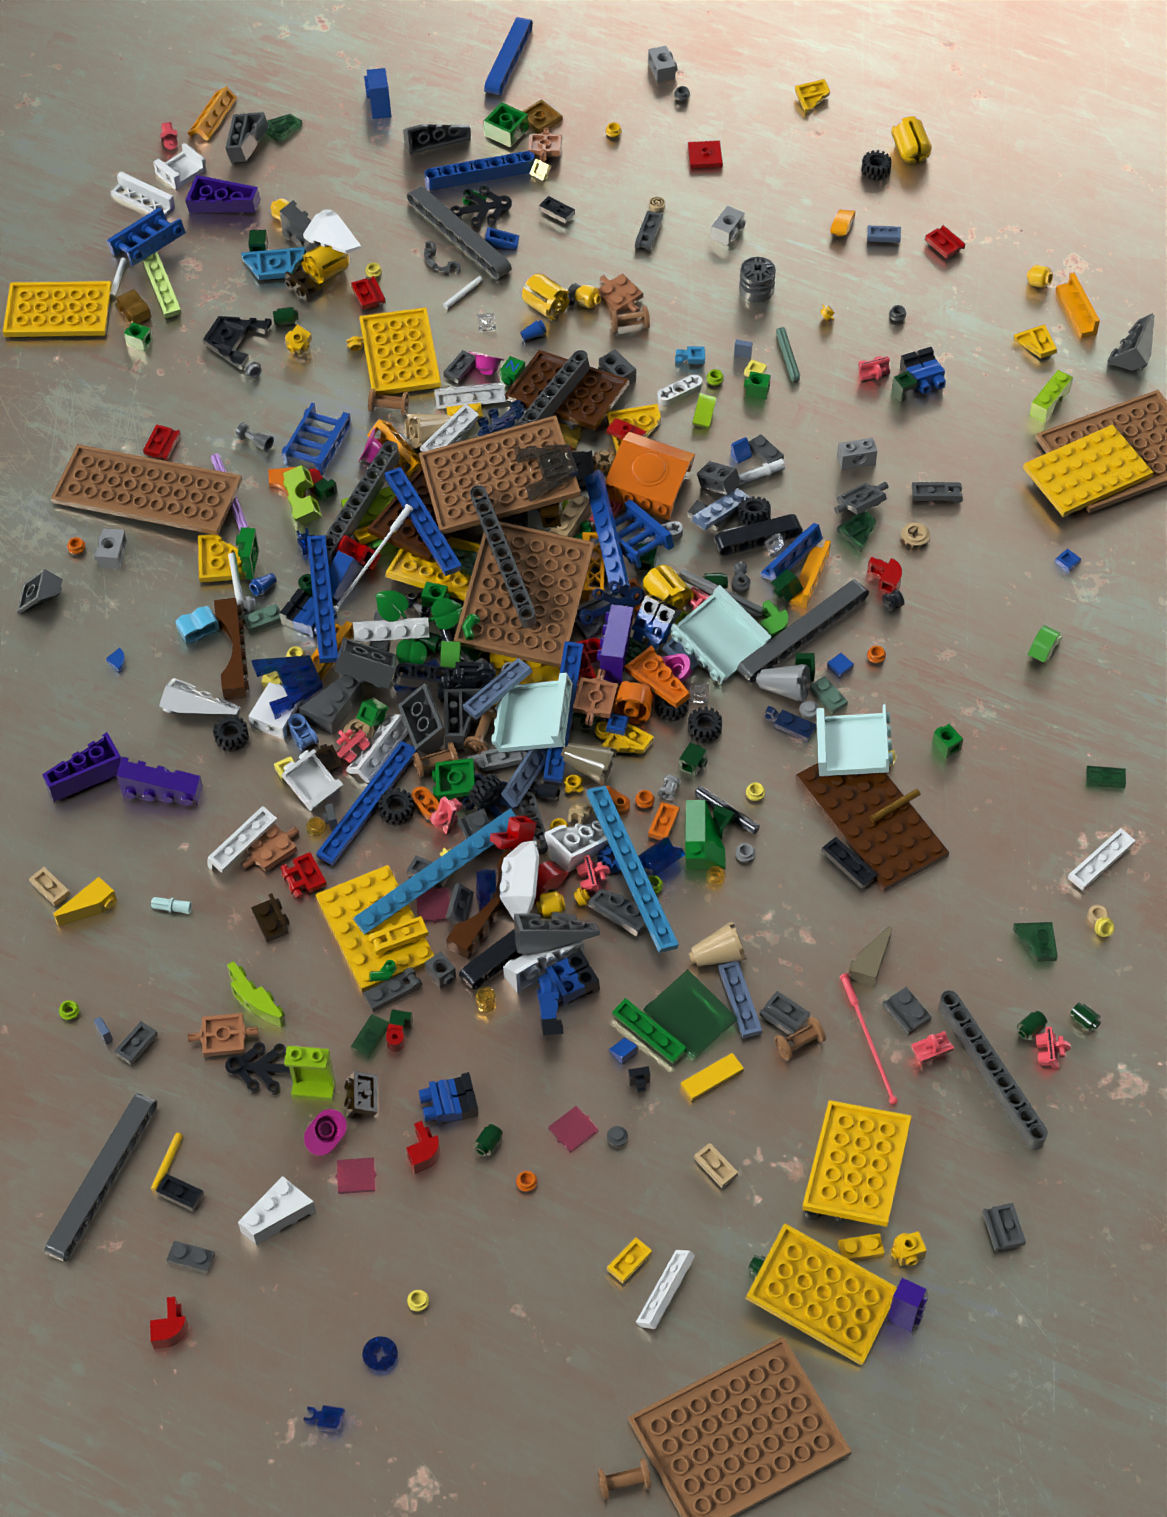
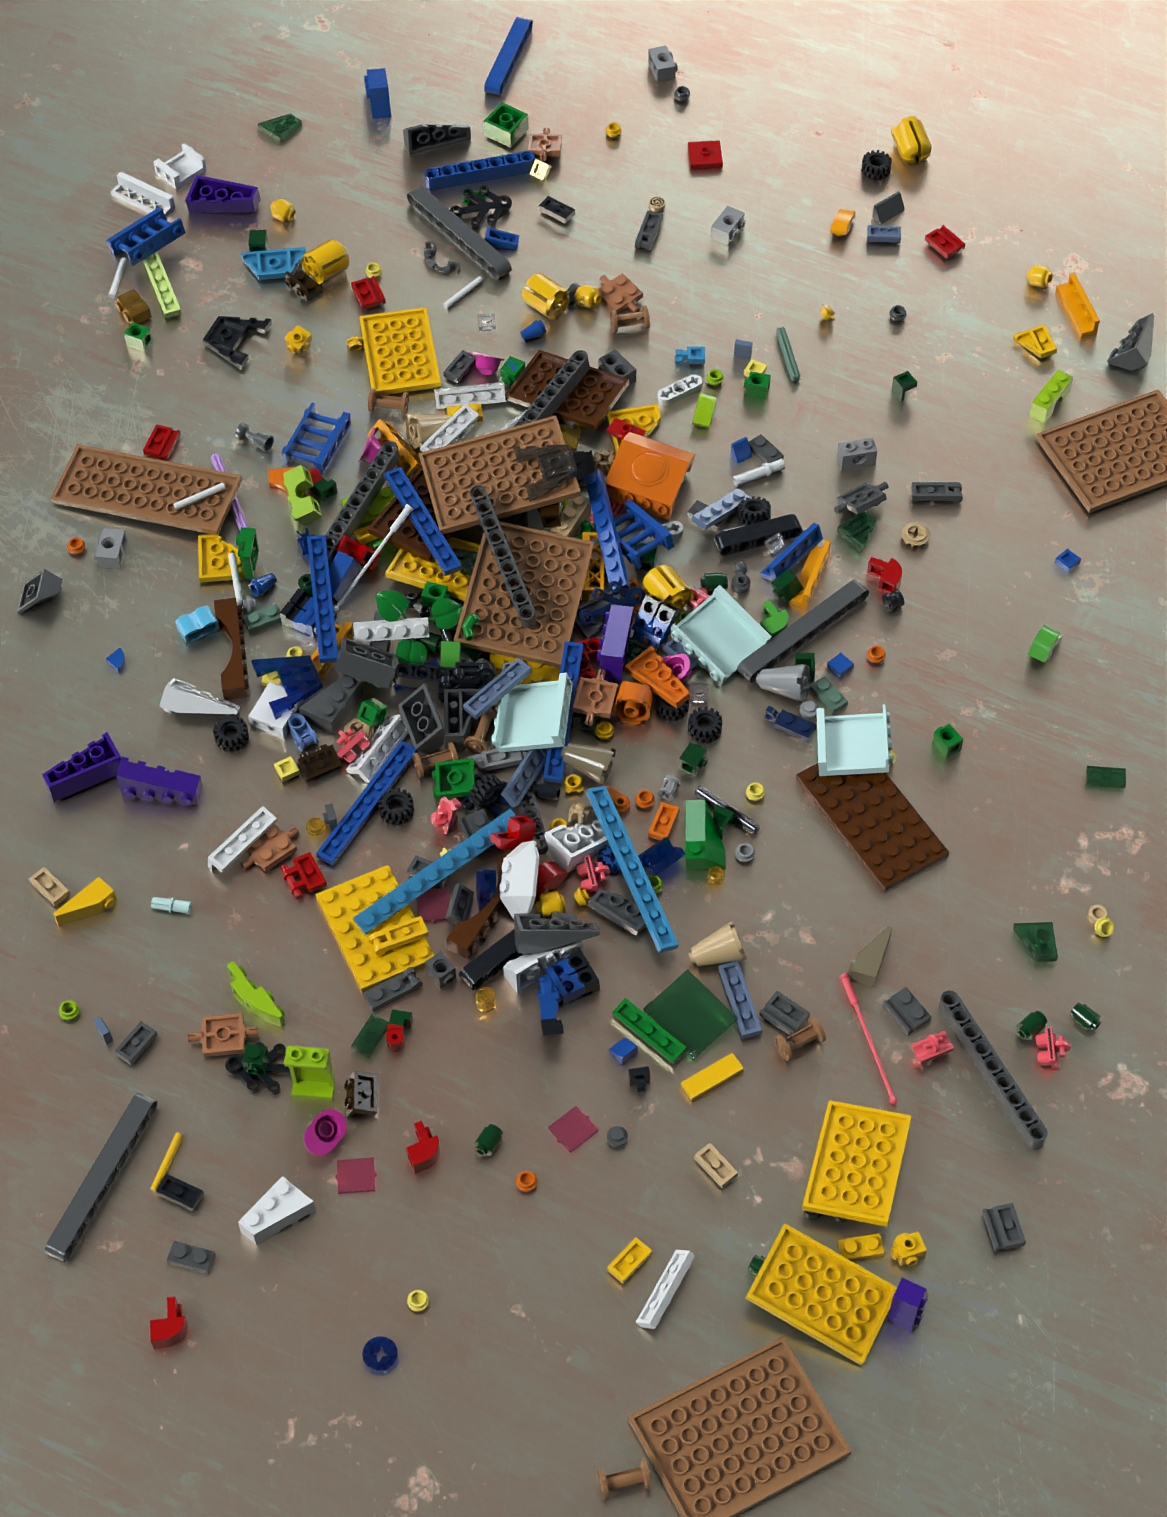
yellow plate [3,281,112,337] -> none
coral hips [160,122,178,150] -> none
light orange fence [187,86,238,141] -> none
dark grey wedge [225,112,269,163] -> none
light grey plate [245,361,262,378] -> none
dark brown bracket [251,893,290,942] -> none
dark green brick [273,307,299,326] -> none
dark grey wedge [280,200,321,252] -> none
white panel [281,749,343,812] -> none
white wedge [303,209,361,253] -> none
clear blue plate [303,1405,346,1433] -> none
green arm [369,960,396,982] -> none
orange plate [411,786,439,820] -> none
blue hips [418,1072,478,1125] -> none
dark blue plant [477,400,525,436] -> none
pearl gold tile [522,99,563,134] -> none
yellow wing [602,723,654,754] -> none
blue tile [606,713,629,736] -> none
light grey axle [679,569,763,617] -> none
dark grey brick [697,461,741,495] -> none
dark grey wheel [739,257,776,303] -> none
yellow wing [794,79,830,114] -> none
black plate [821,837,877,890] -> none
coral hips [858,356,890,381] -> none
pearl gold bar [869,789,921,823] -> none
blue hips [900,347,946,394] -> none
yellow plate [1023,424,1154,517] -> none
white plate [1068,828,1136,891] -> none
none -> white bar [173,483,226,510]
none -> dark green brick [242,1043,270,1076]
none -> dark grey slope [872,191,905,224]

